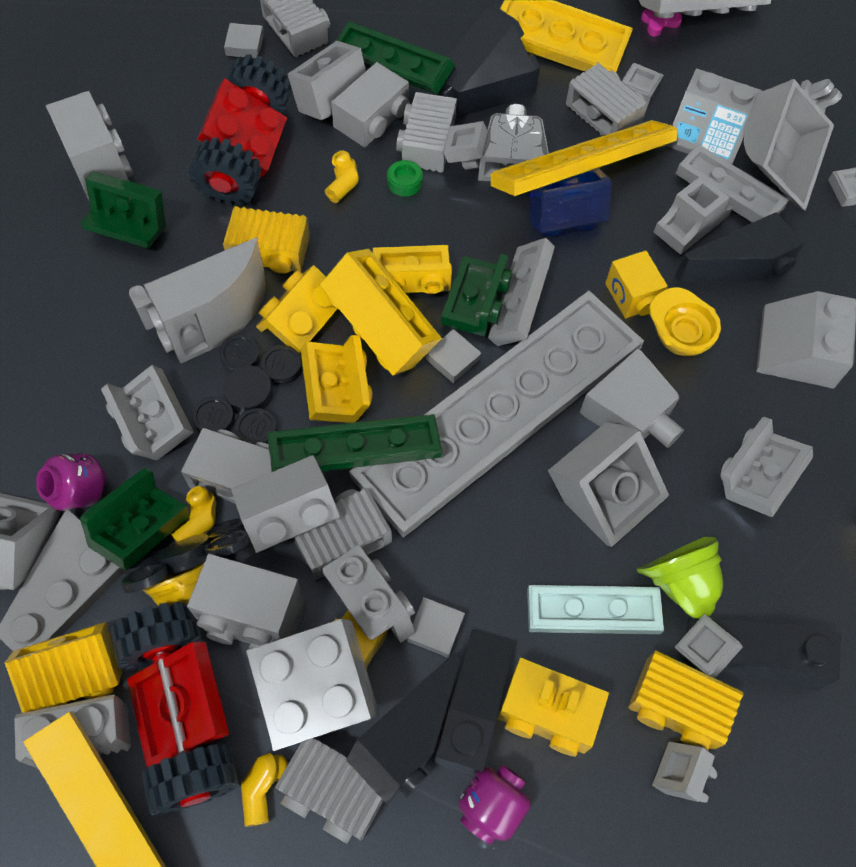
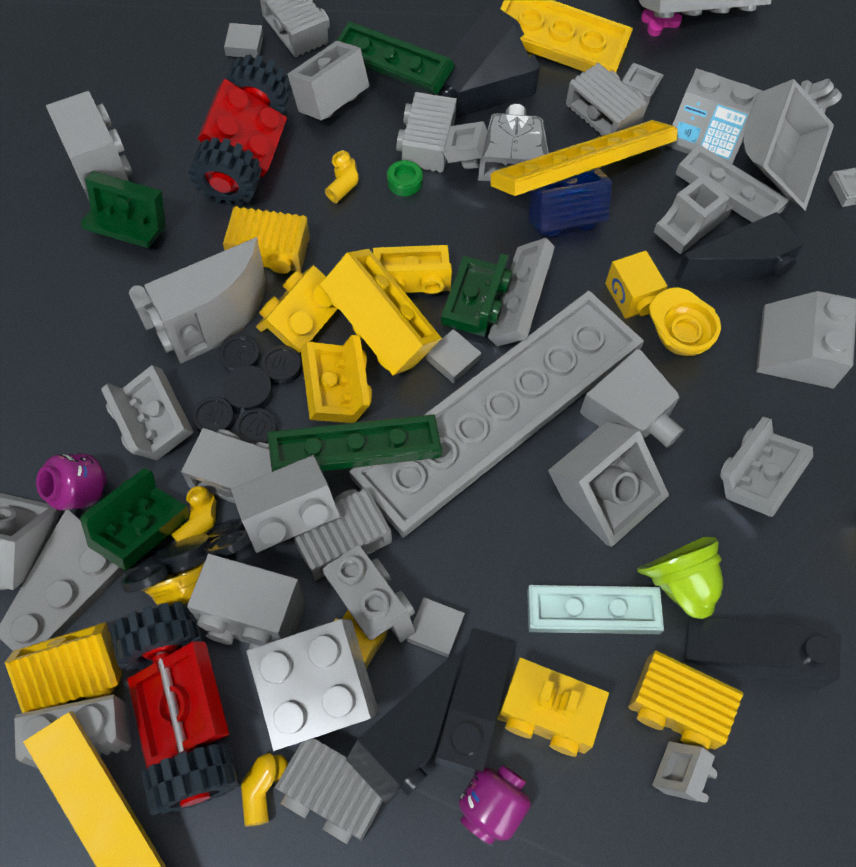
light grey brick [331,62,410,148] -> none
light grey tile [675,614,743,678] -> none

